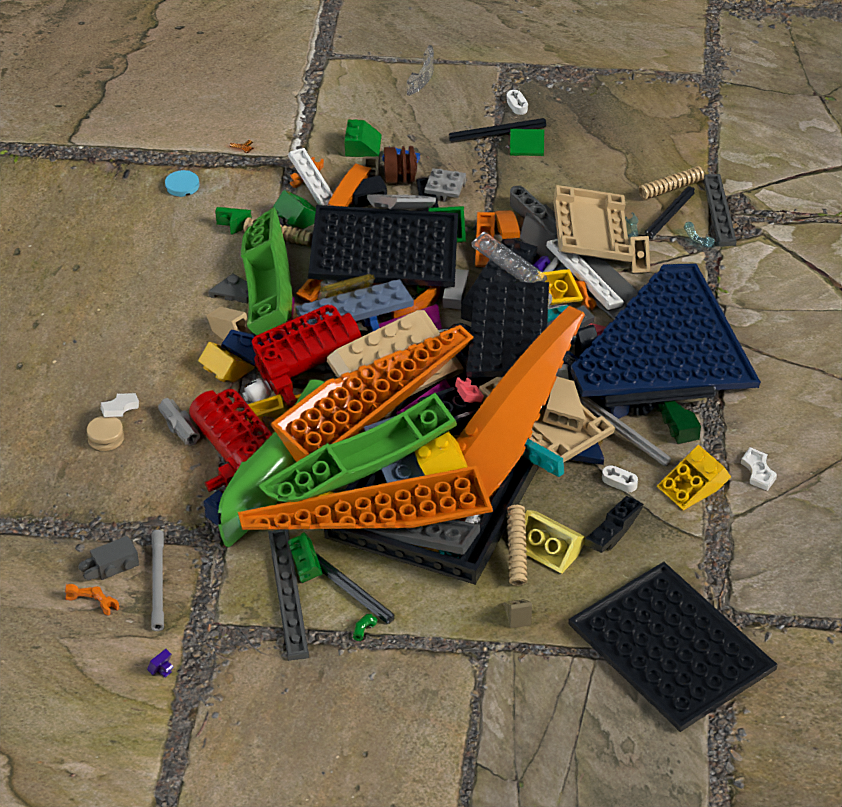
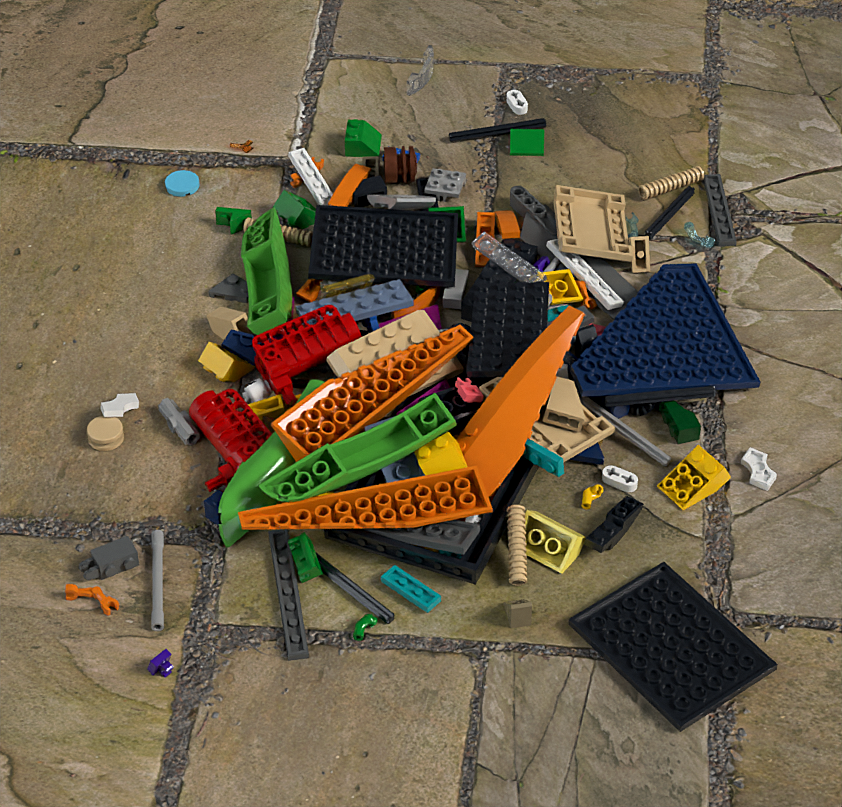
none -> teal plate [381,565,441,613]
none -> yellow arm [581,484,603,510]

